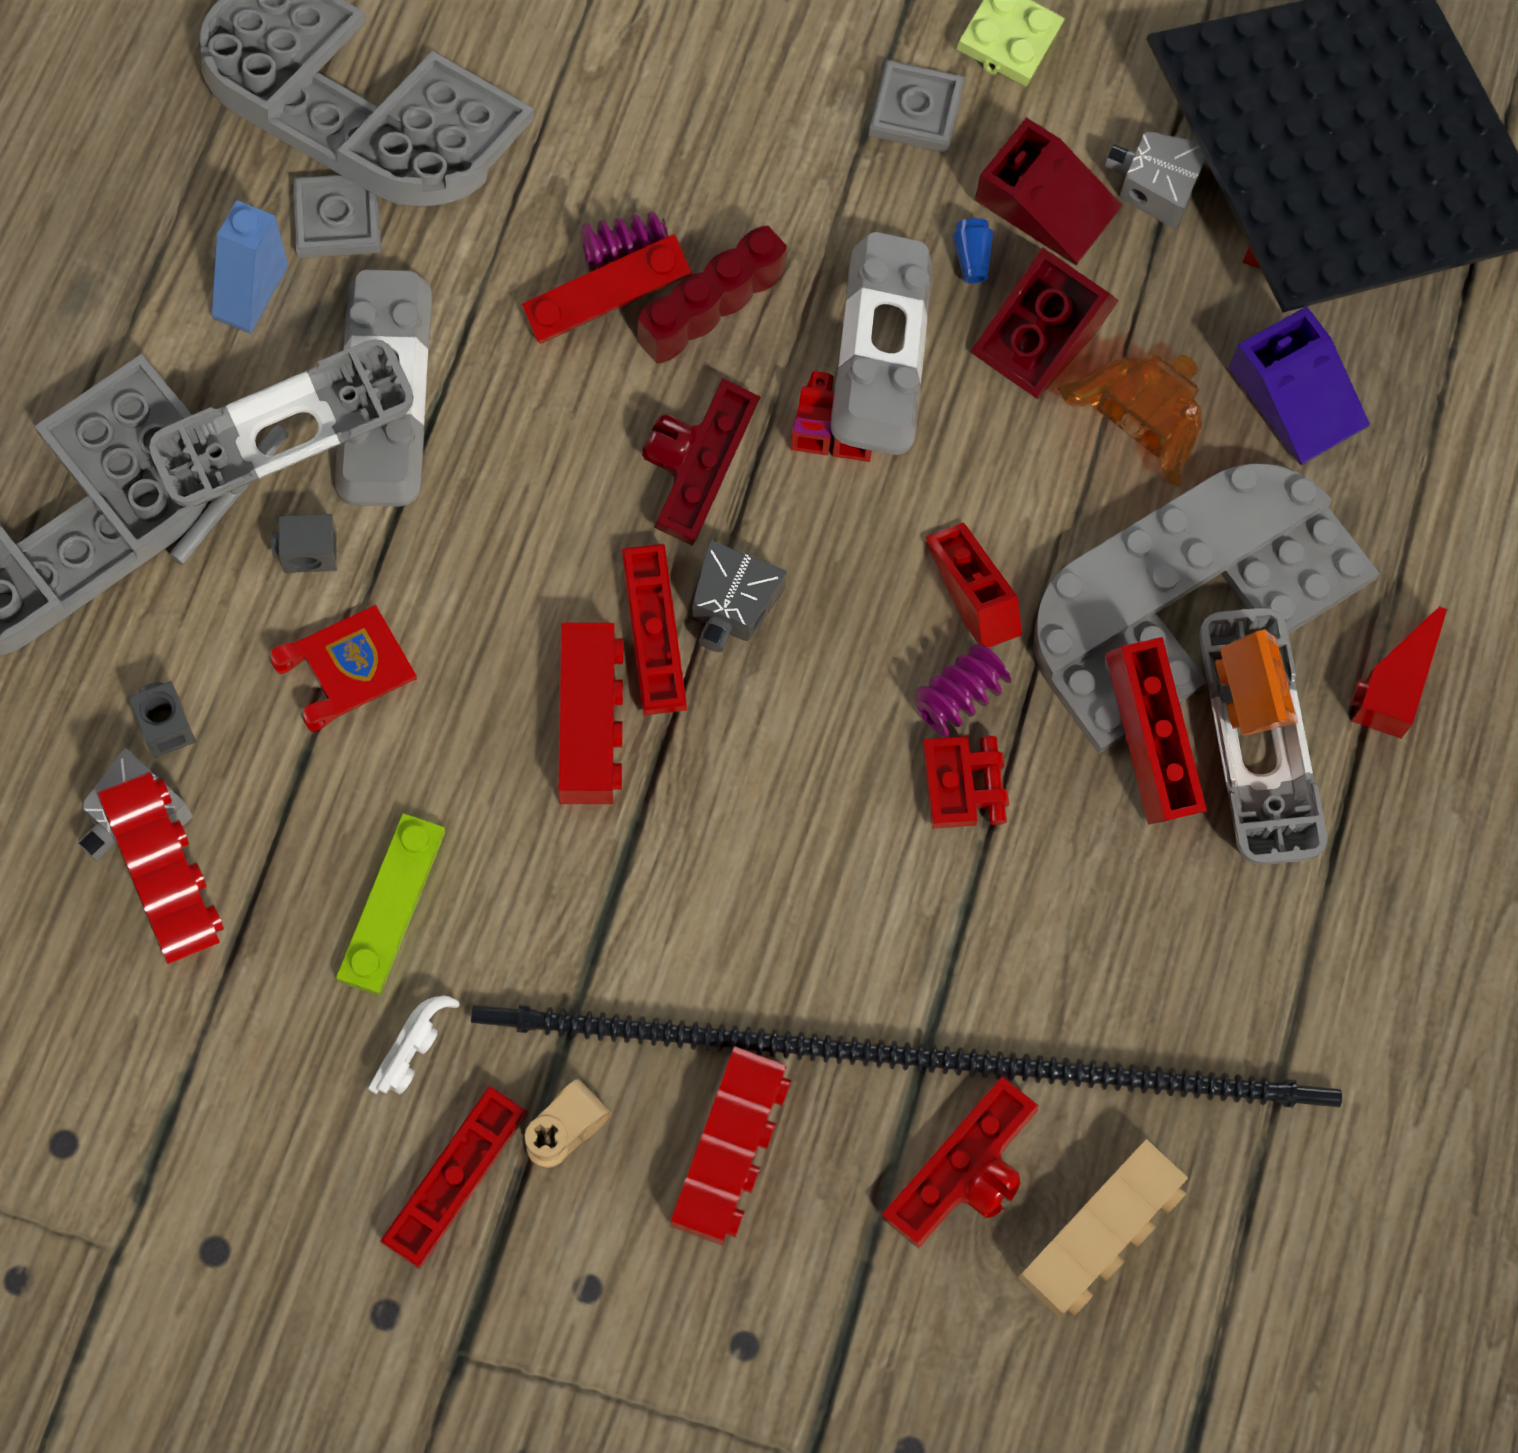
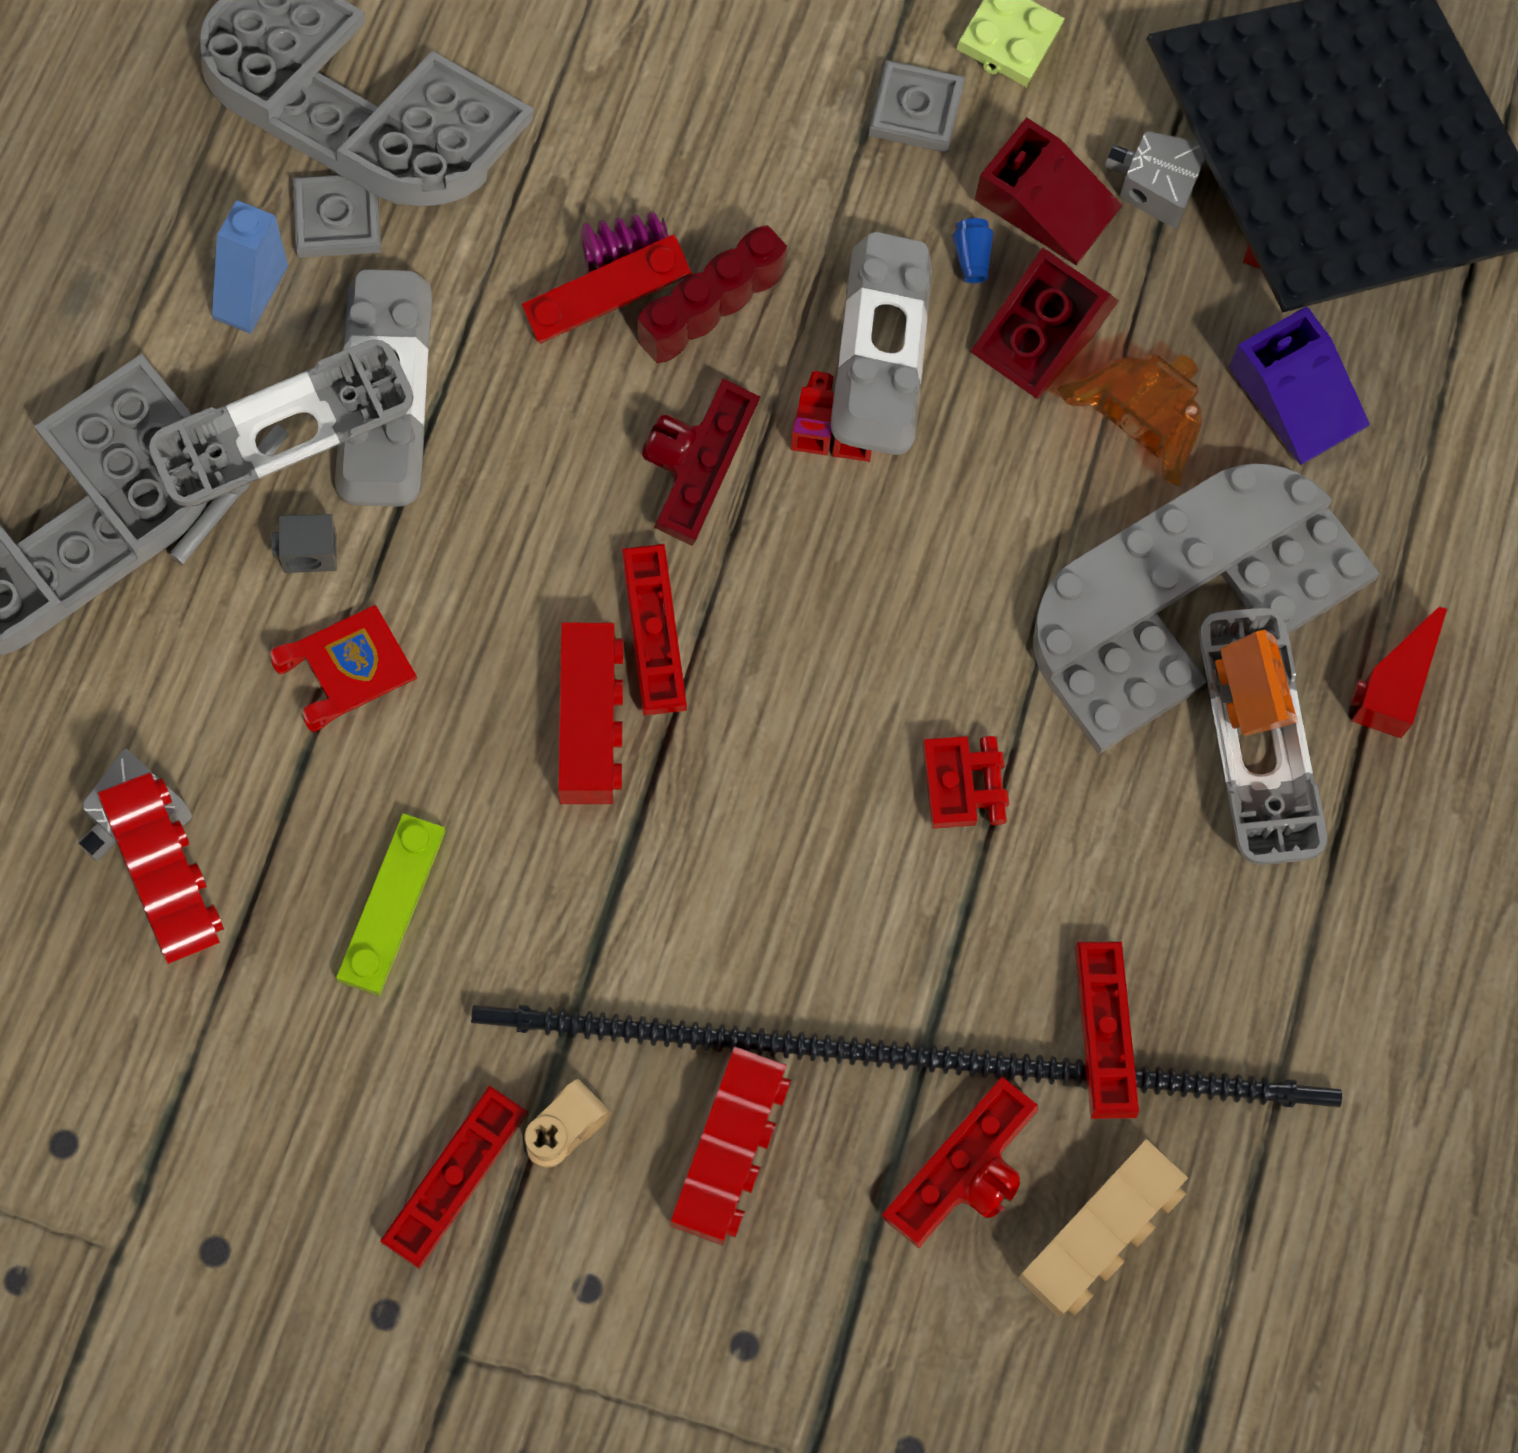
dark grey brick [129,681,196,758] -> none
white piece [367,996,460,1094] -> none
dark grey torso [692,540,787,652] -> none
magenta piece [915,644,1012,738] -> none
red slope [925,522,1022,648] -> none
red brick [1105,637,1207,825] -> none
none -> red plate [1075,941,1139,1119]

